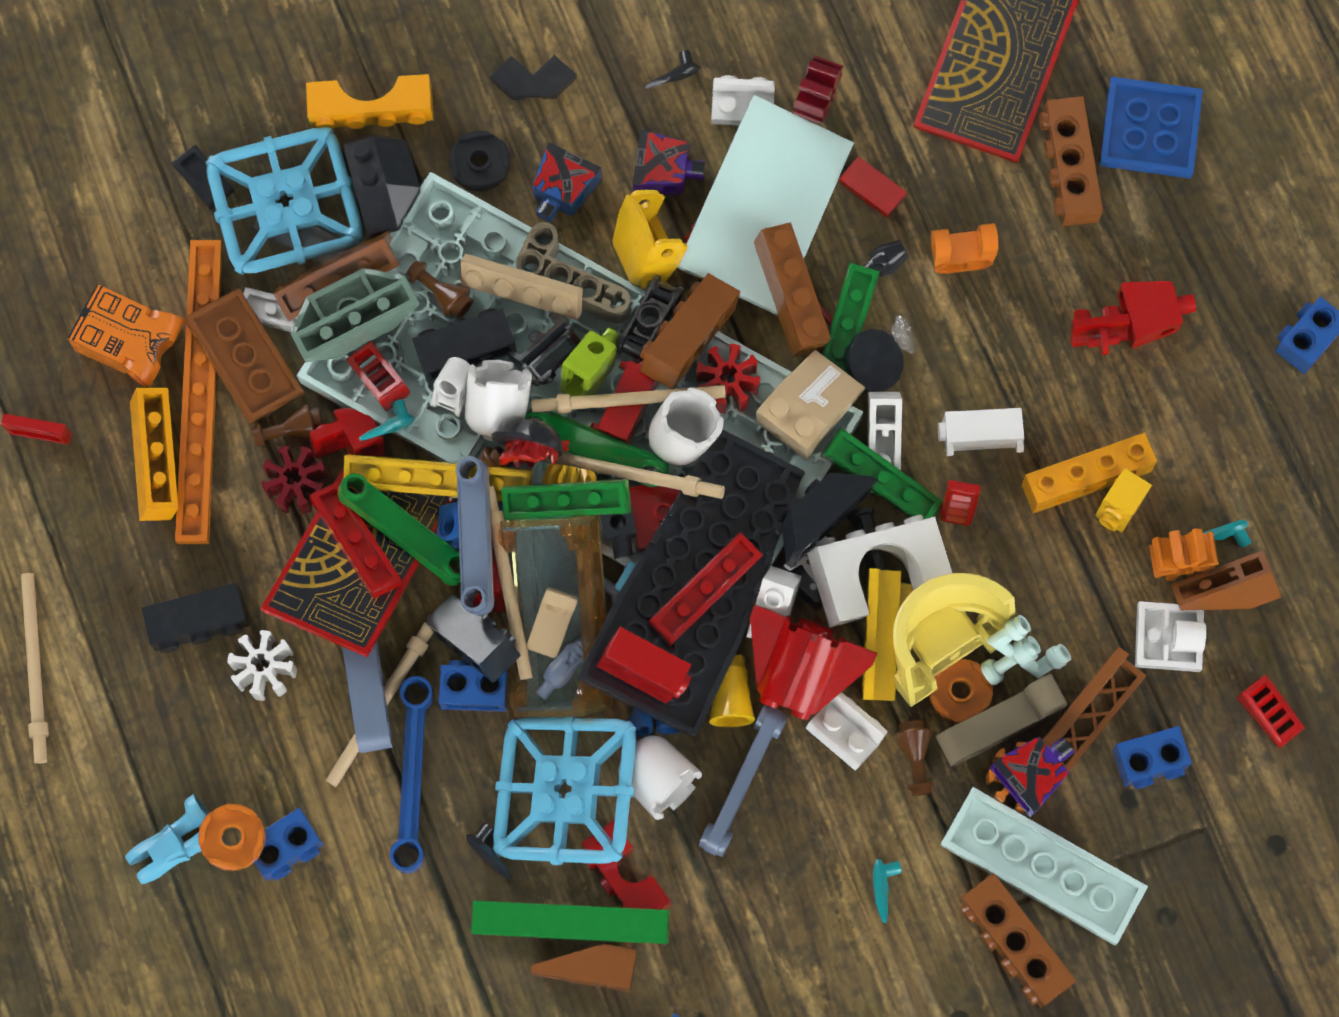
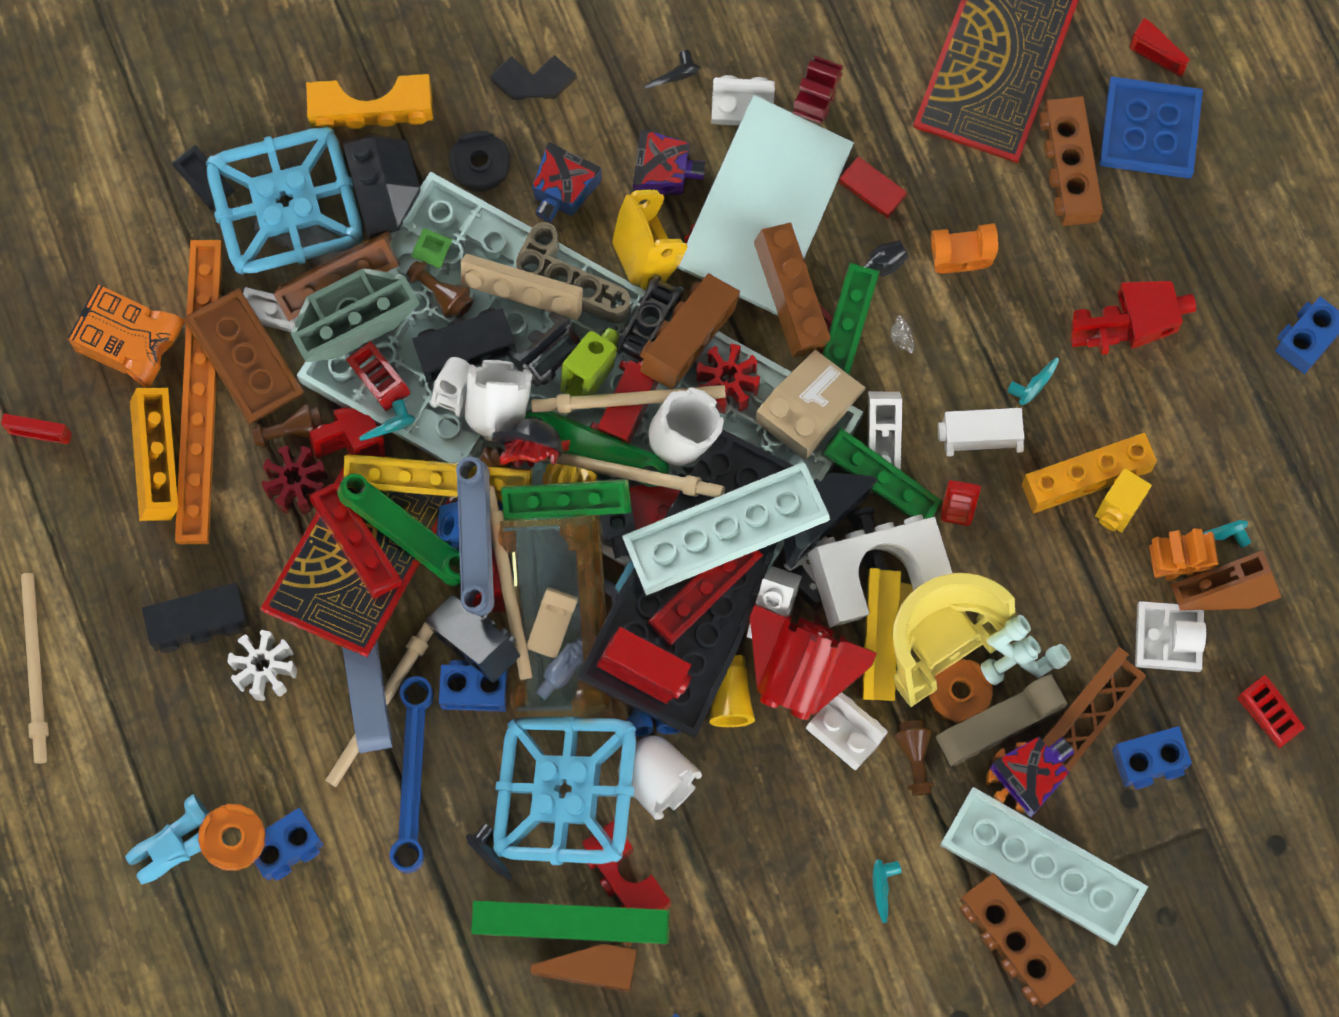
sand blue piece [698,705,788,857] -> none
black tile [844,329,903,392] -> none
none -> bright green plate [411,228,452,269]
none -> light aqua plate [622,462,830,595]
none -> teal bar [1007,357,1059,405]
none -> red slope [1129,17,1190,77]

